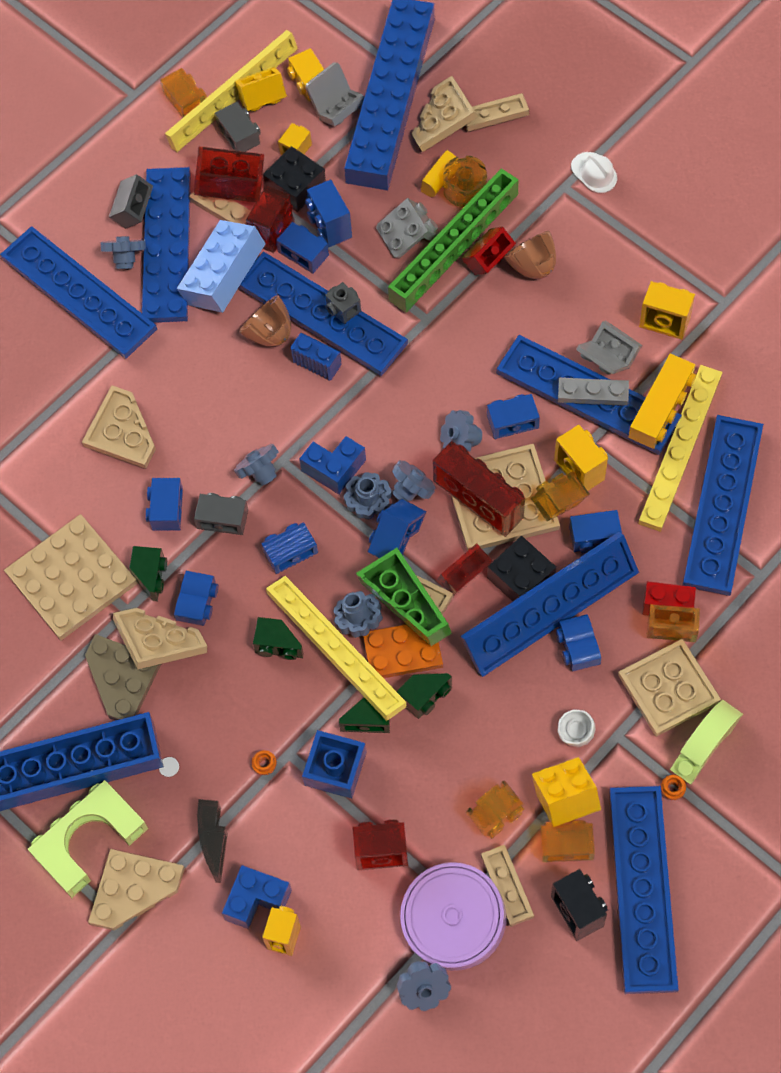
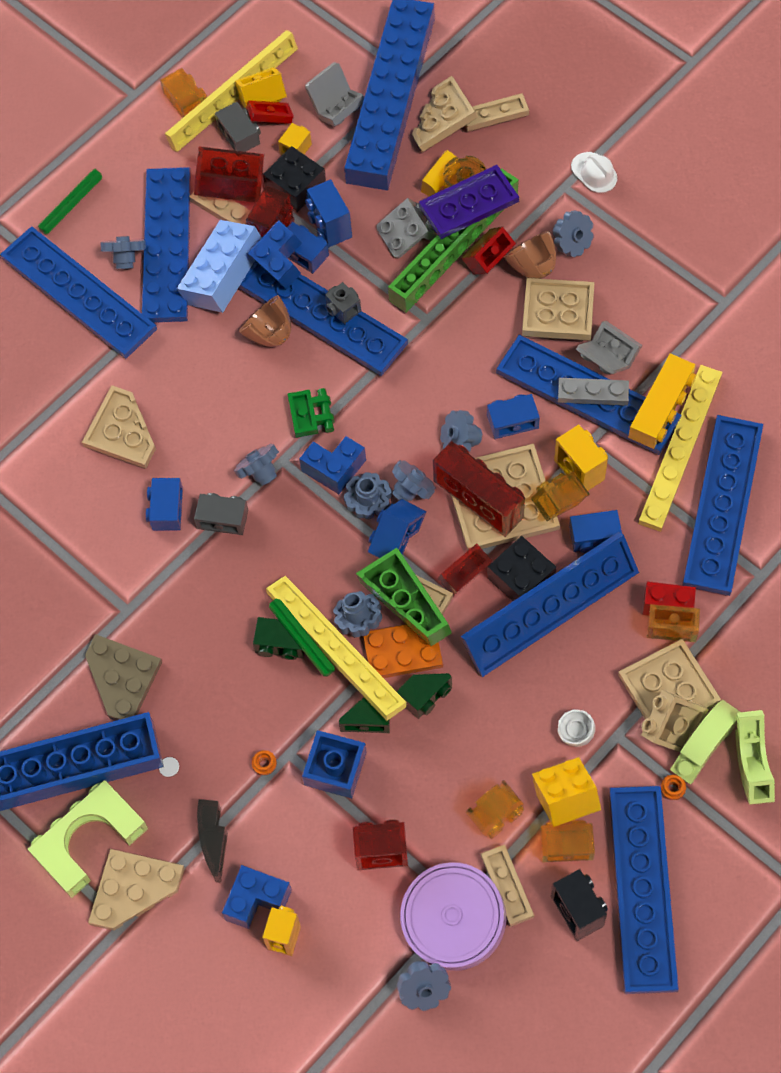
tan plate [4,514,138,641] -> none
dark grey brick [109,174,153,229] -> none
tan plate [113,608,207,670] -> none
dark green slope [129,546,167,602] -> none
blue brick [174,571,219,626] -> none
blue brick [261,522,318,574] -> none
yellow brick [287,48,324,102] -> none
blue brick [291,333,342,381] -> none
blue brick [556,614,601,671] -> none
yellow brick [639,281,695,340] -> none
none -> green axle [38,169,102,235]
none -> red plate [246,100,294,124]
none -> blue brick [248,220,302,289]
none -> green axle [269,598,335,677]
none -> green plate [287,388,335,438]
none -> dark purple plate [419,165,519,239]
none -> tan plate [522,278,594,341]
none -> sand blue plant [553,210,594,257]
none -> tan plate [641,690,709,752]
none -> yellowish green arch [735,710,775,805]

